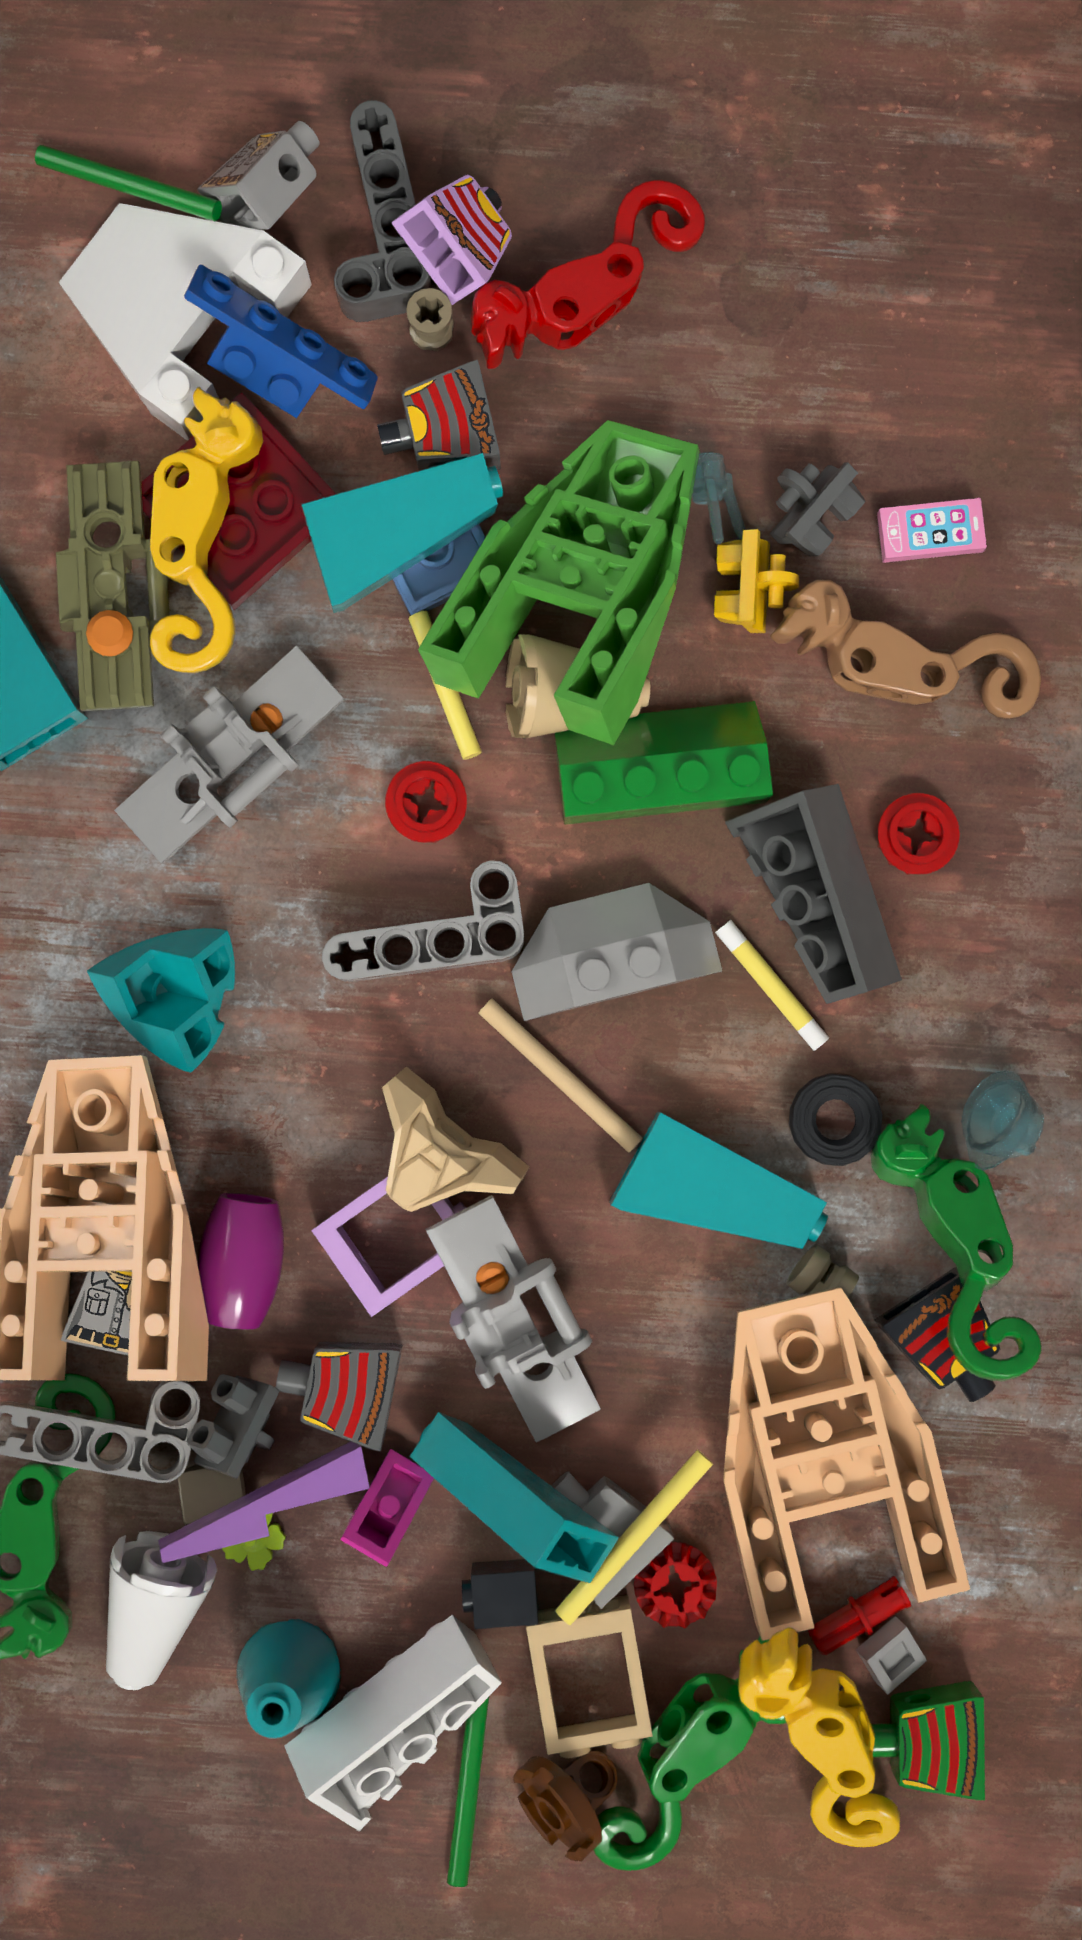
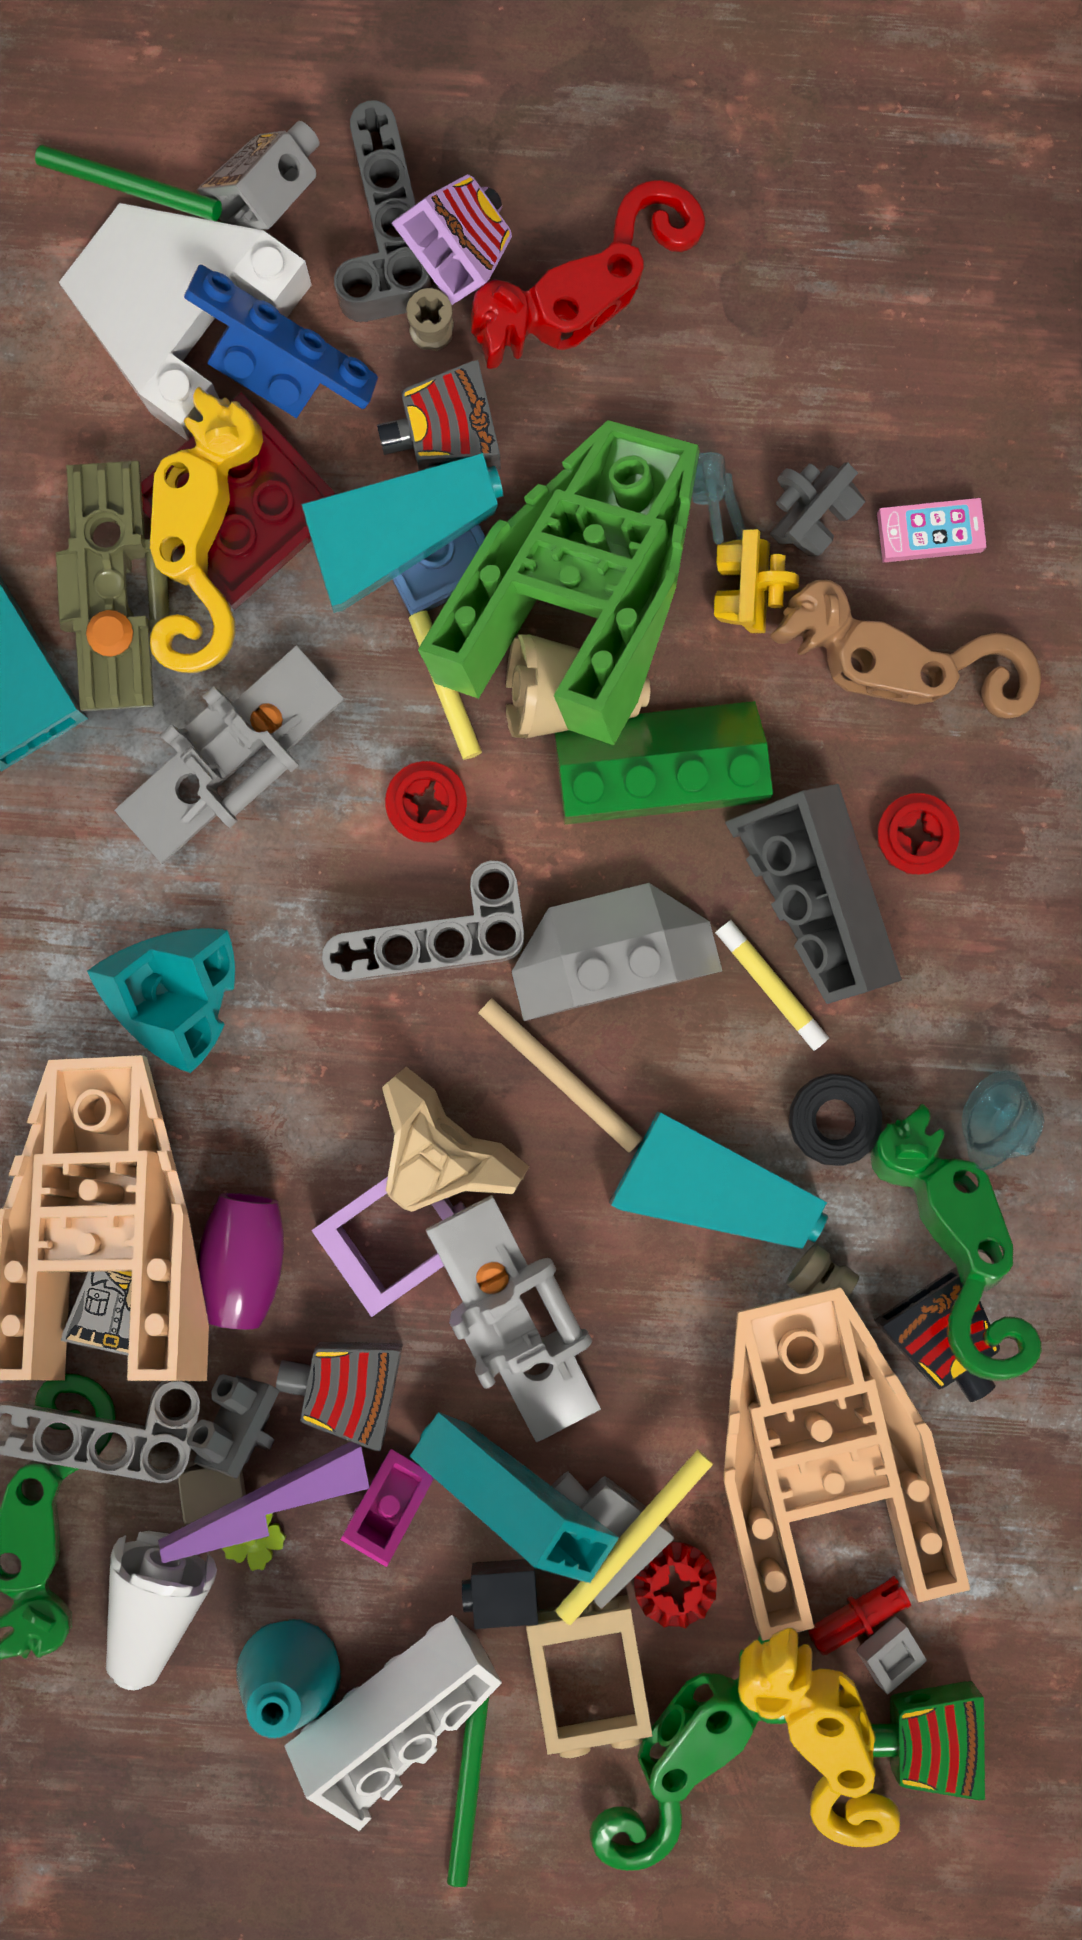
reddish brown tile [513,1751,618,1861] -> none

